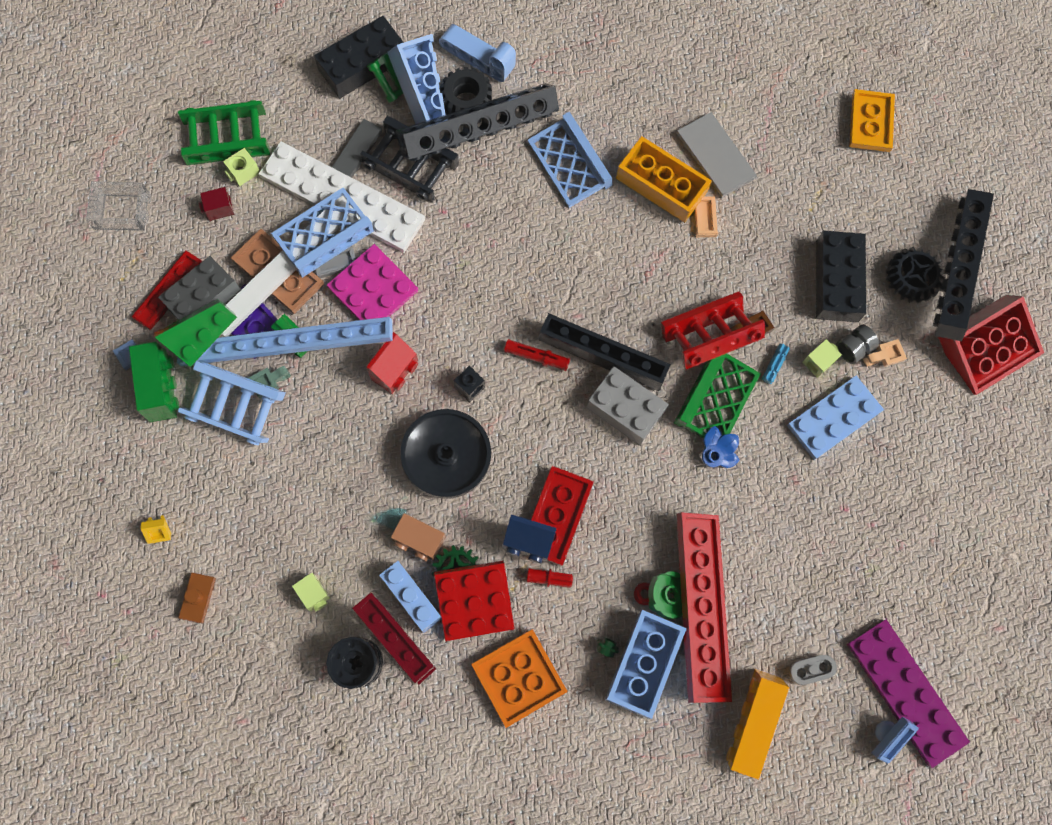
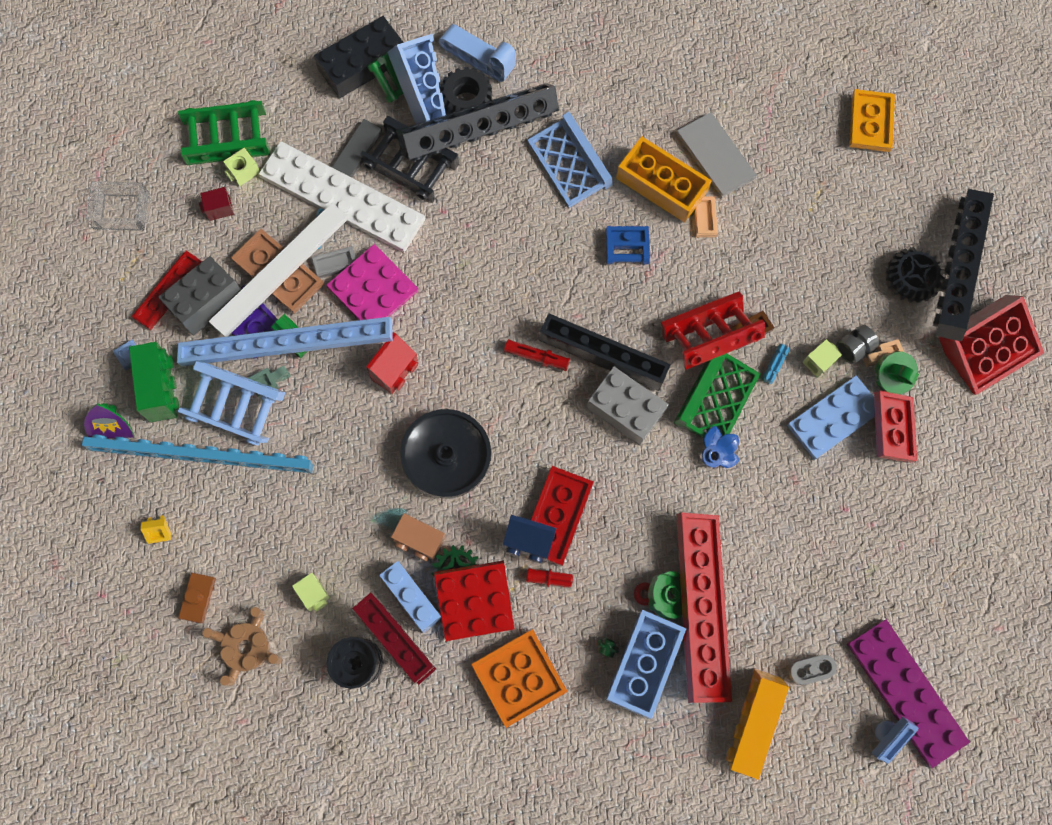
green wedge [154,299,237,367] -> none
light blue fence [271,188,374,278] -> none
black brick [453,366,485,403] -> none
black brick [816,230,866,322] -> none
none -> dark azure plate [82,435,313,474]
none -> dark purple shield [84,403,135,439]
none -> medium nougat plate [202,607,282,686]
none -> blue plate [606,226,650,264]
none -> plate [874,391,917,463]
none -> green tile [875,351,919,395]

